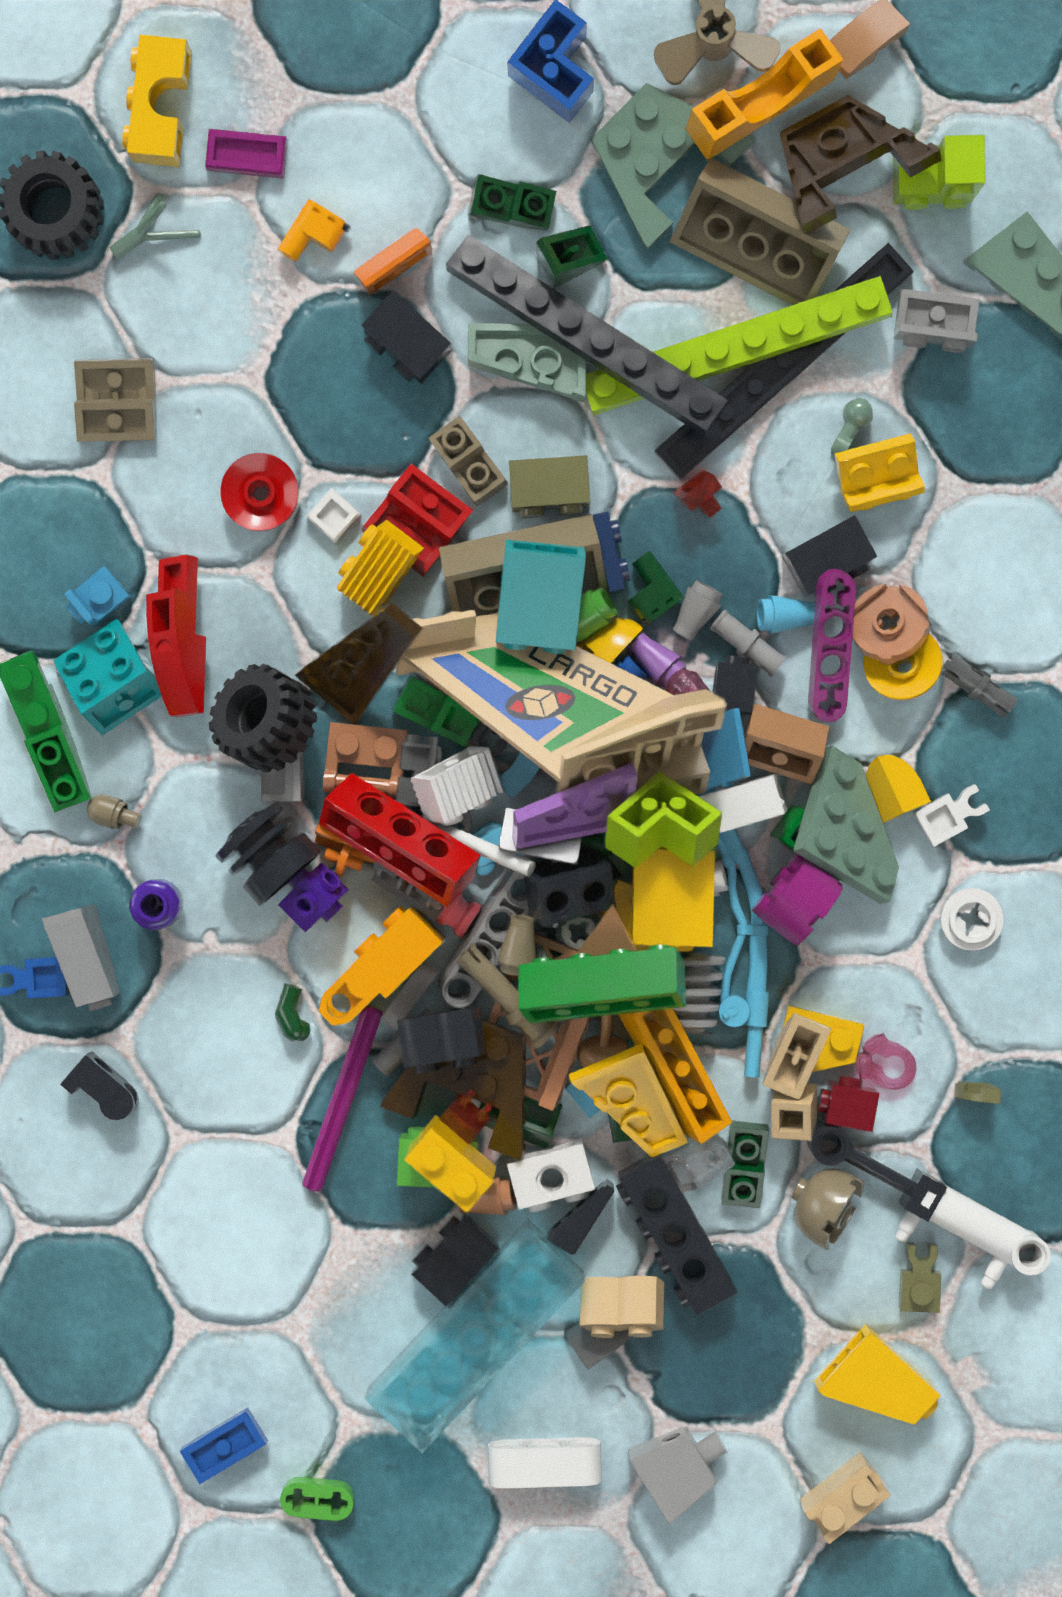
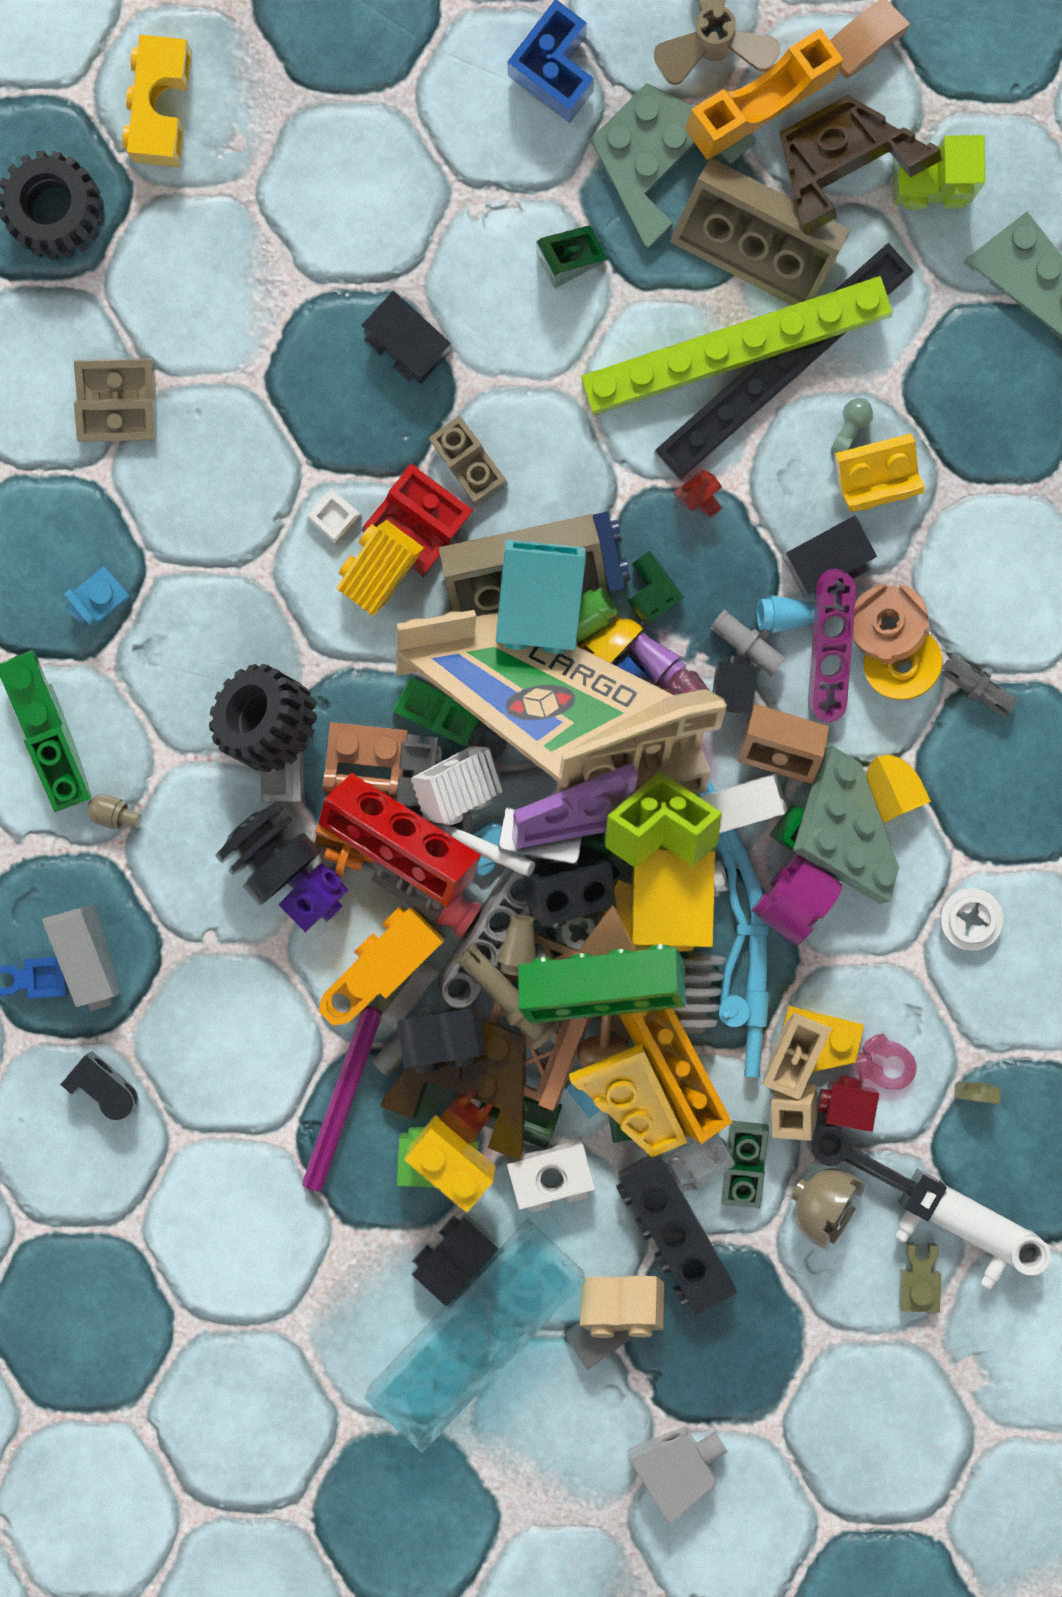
teal bracket [54,619,162,736] -> none
sand green plant [110,193,201,260] -> none
dark purple head [129,879,183,930] -> none
red slope [146,554,206,717] -> none
blue plate [179,1407,268,1485] -> none
magenta tile [205,129,288,179] -> none
red dish [220,453,299,531] -> none
dark green arm [275,983,311,1041] -> none
light orange piece [277,199,351,262] -> none
bright green beam [280,1477,355,1521] -> none
dark brown wing [294,602,423,725] -> none
orange slope [354,228,432,295] -> none
black plate [446,234,728,437] -> none
nougat cone [458,1177,517,1215] -> none
dark green slope [468,174,557,231] -> none
sand green wing [468,323,586,403] -> none
white beam [488,1437,602,1488] -> none
medium azure piece [499,752,540,798] -> none
olive brick [509,455,591,518] -> none
black slope [547,1179,615,1255] -> none
light grey cone [672,580,723,641] -> none
dark azure piece [701,708,750,790] -> none
tan brick [800,1451,891,1544] -> none
yellow slope [814,1323,941,1425] -> none
light grey bracket [893,289,979,353] -> none
white plate [913,784,990,847] -> none

